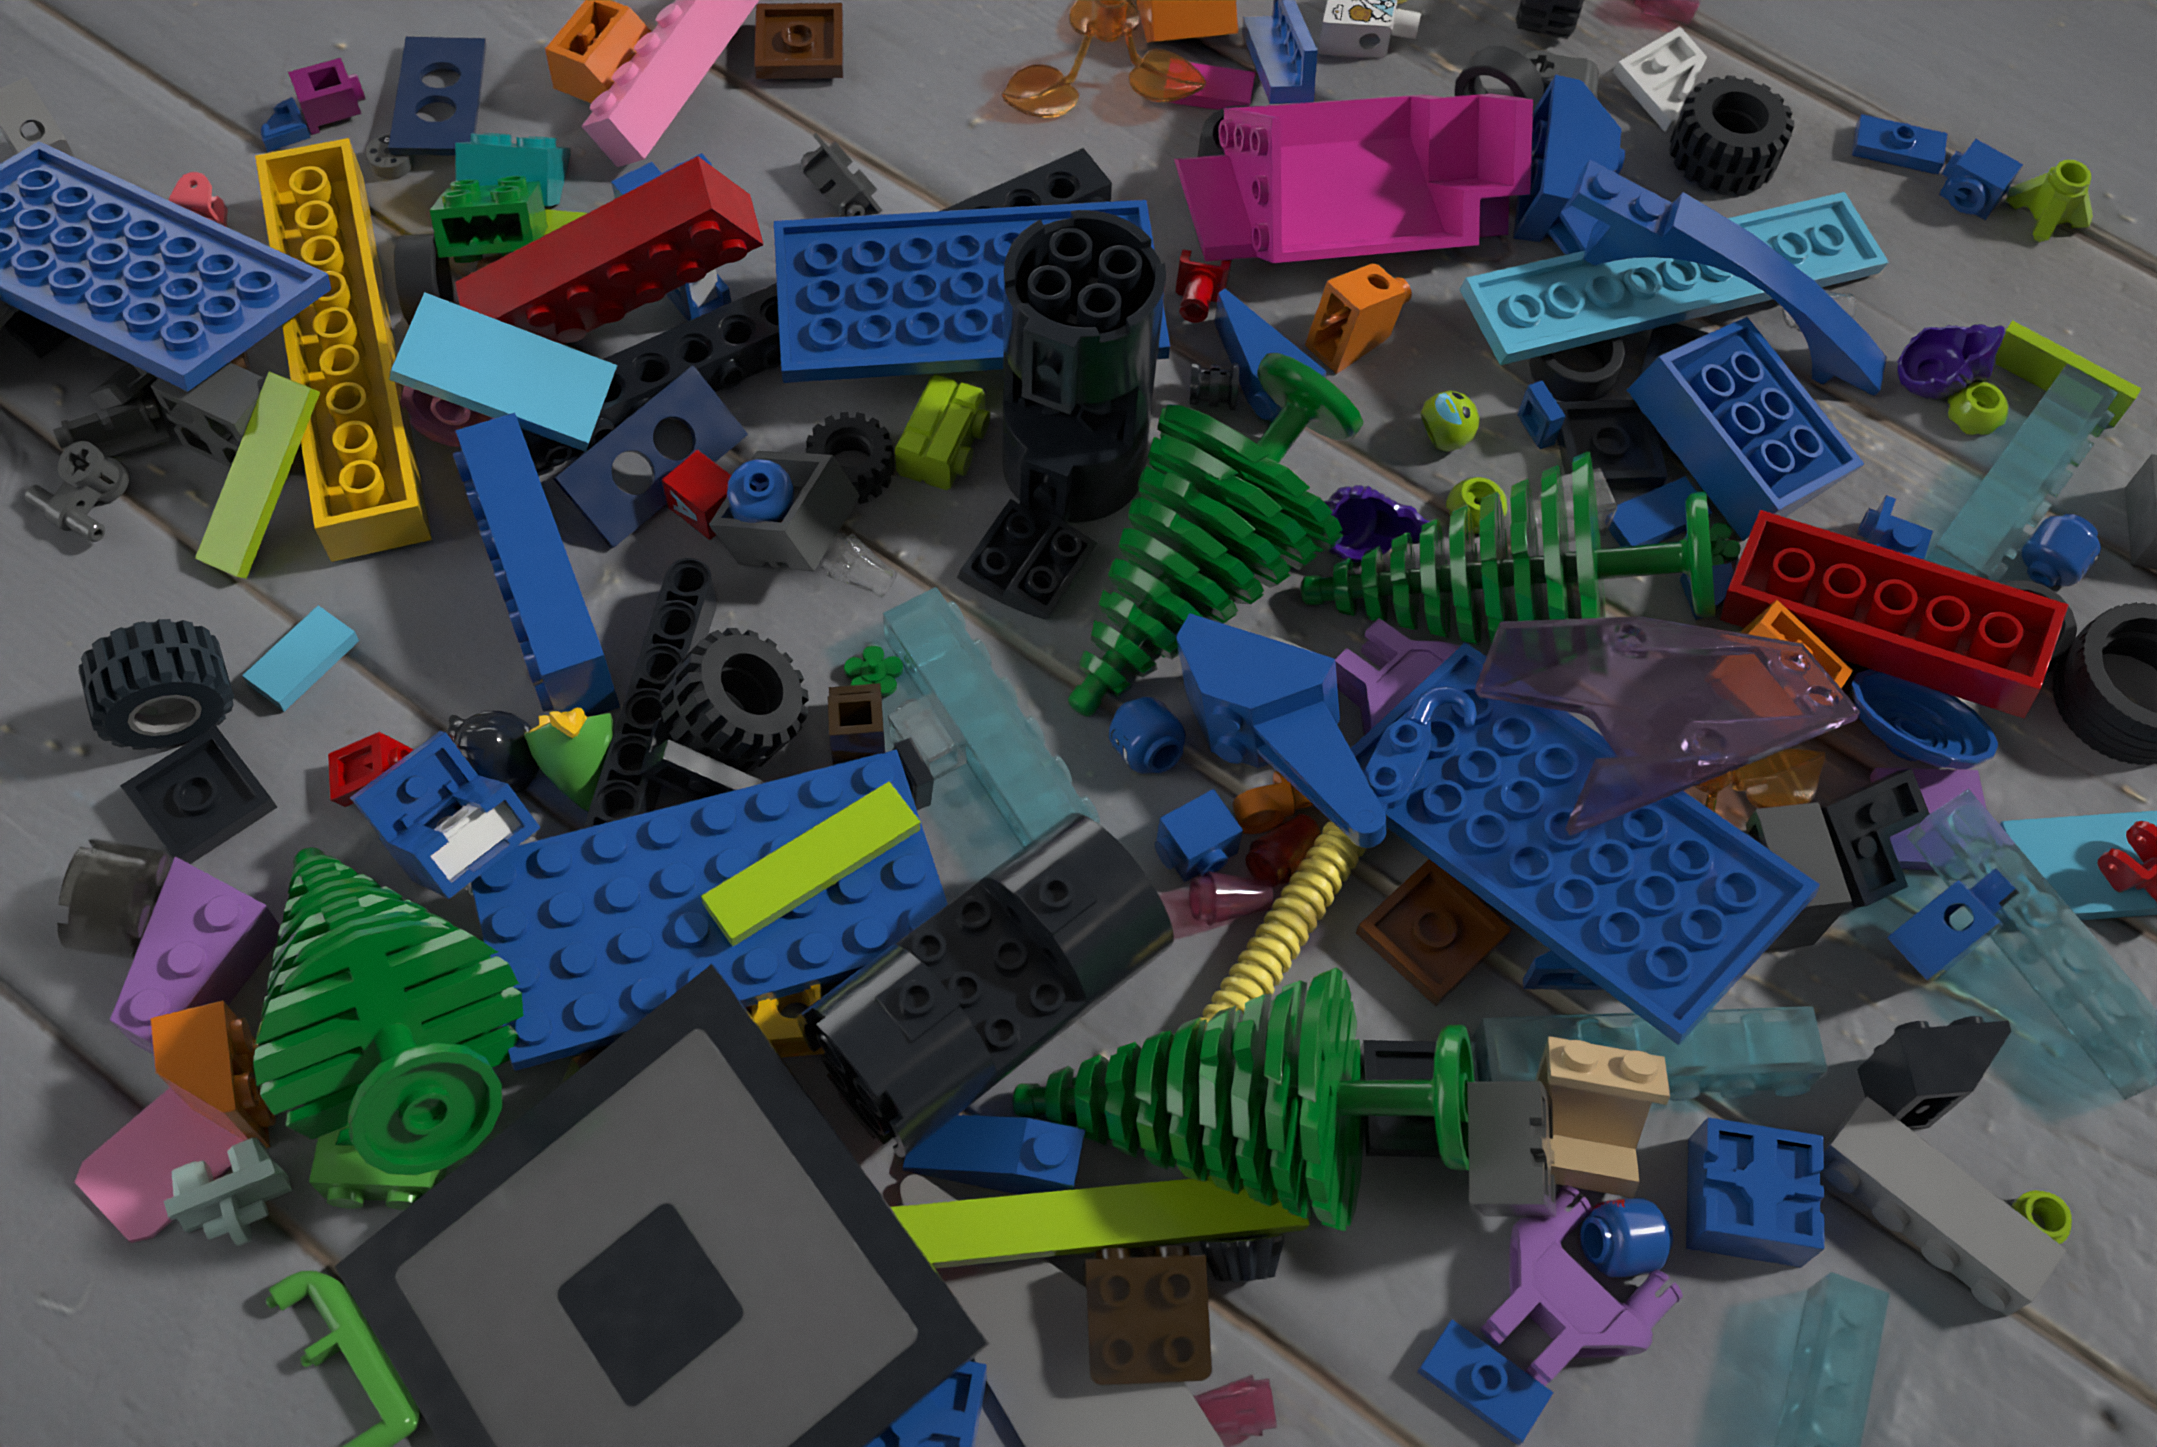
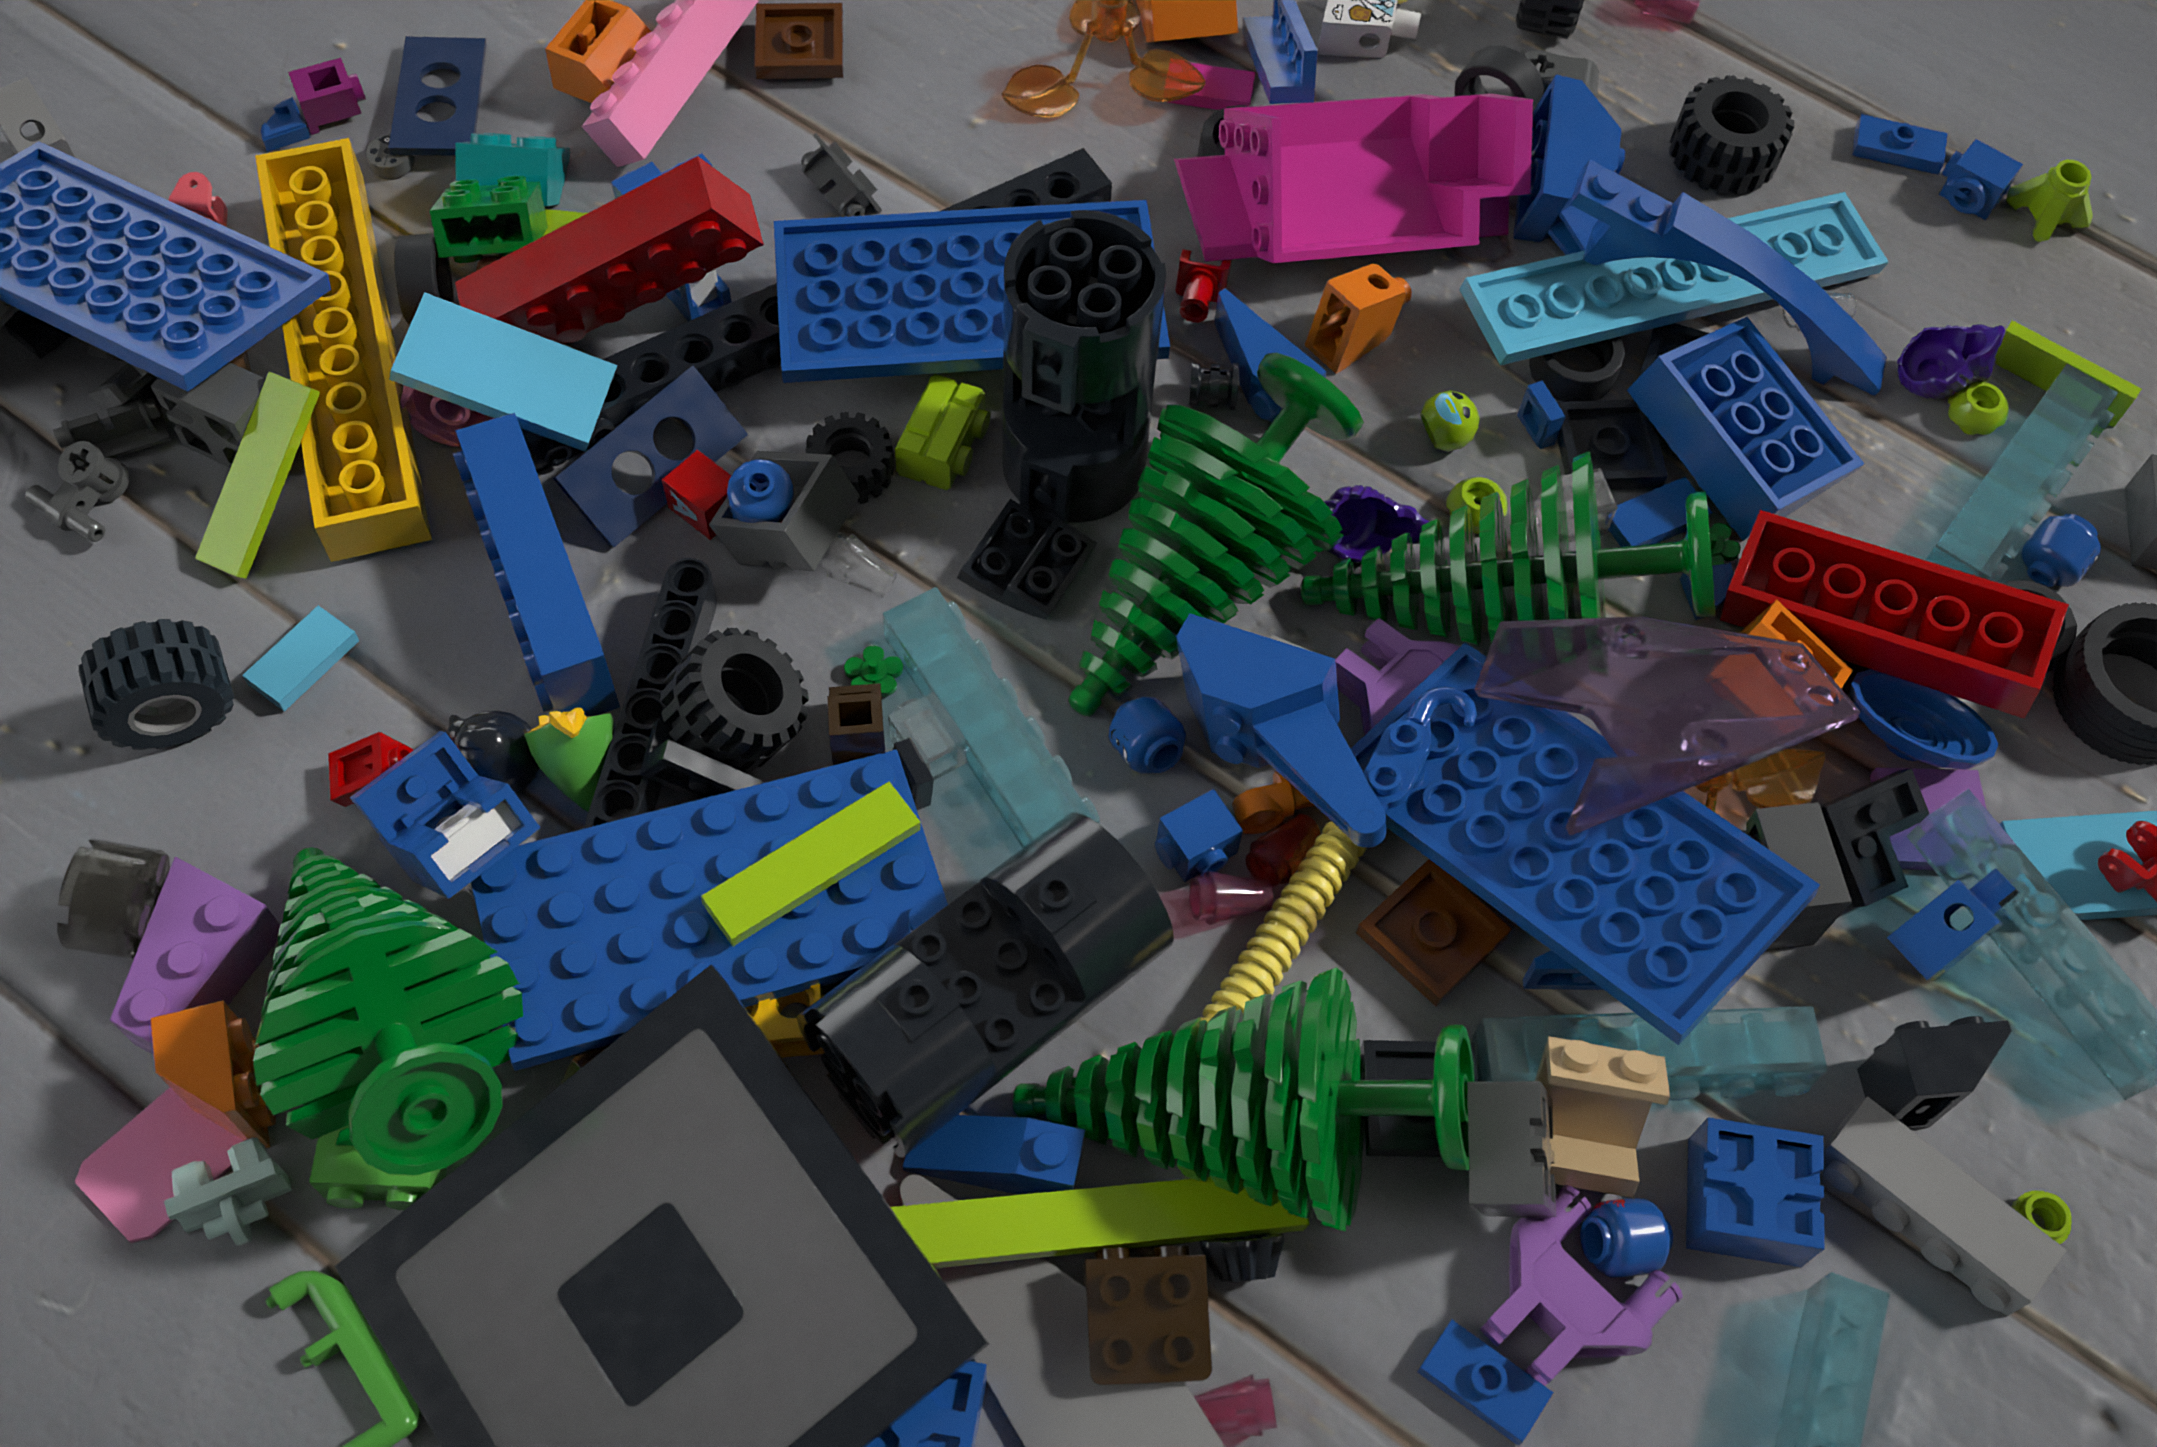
black plate [120,725,278,864] -> none
white wing [1613,27,1707,132] -> none
blue bracket [1857,495,1933,560] -> none

